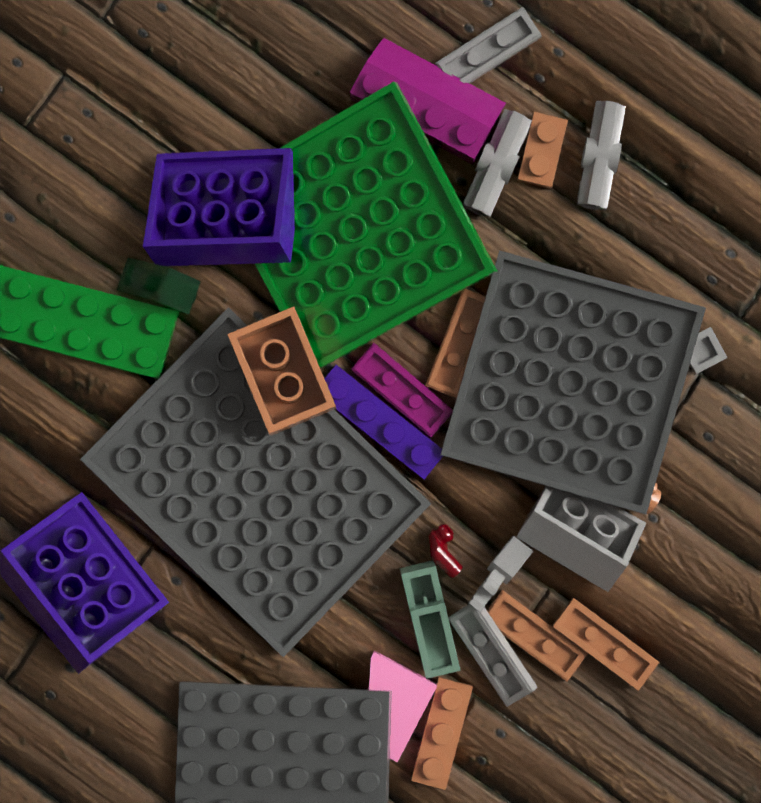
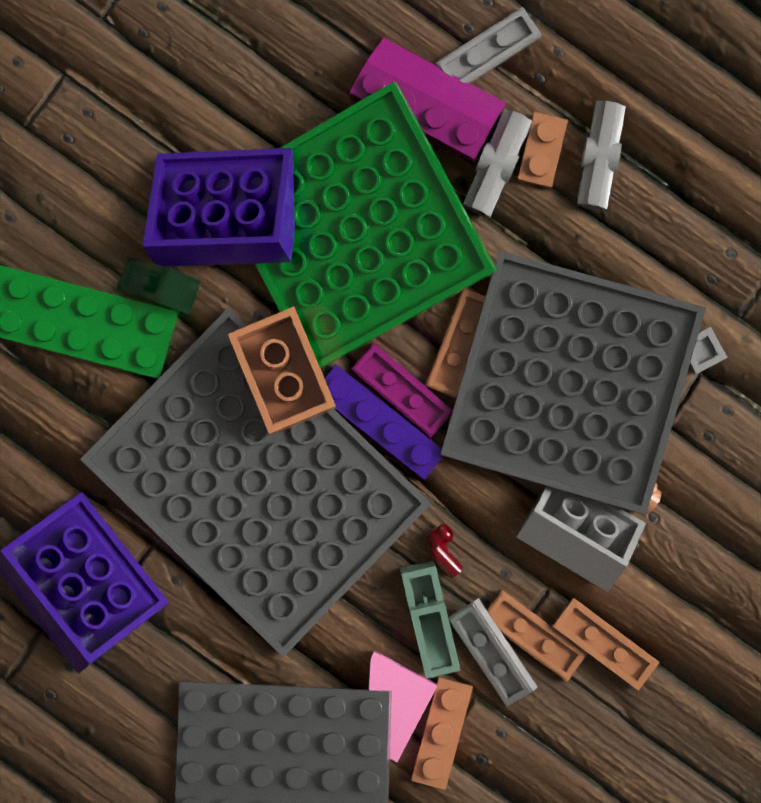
light grey piece [468,536,533,612] -> none

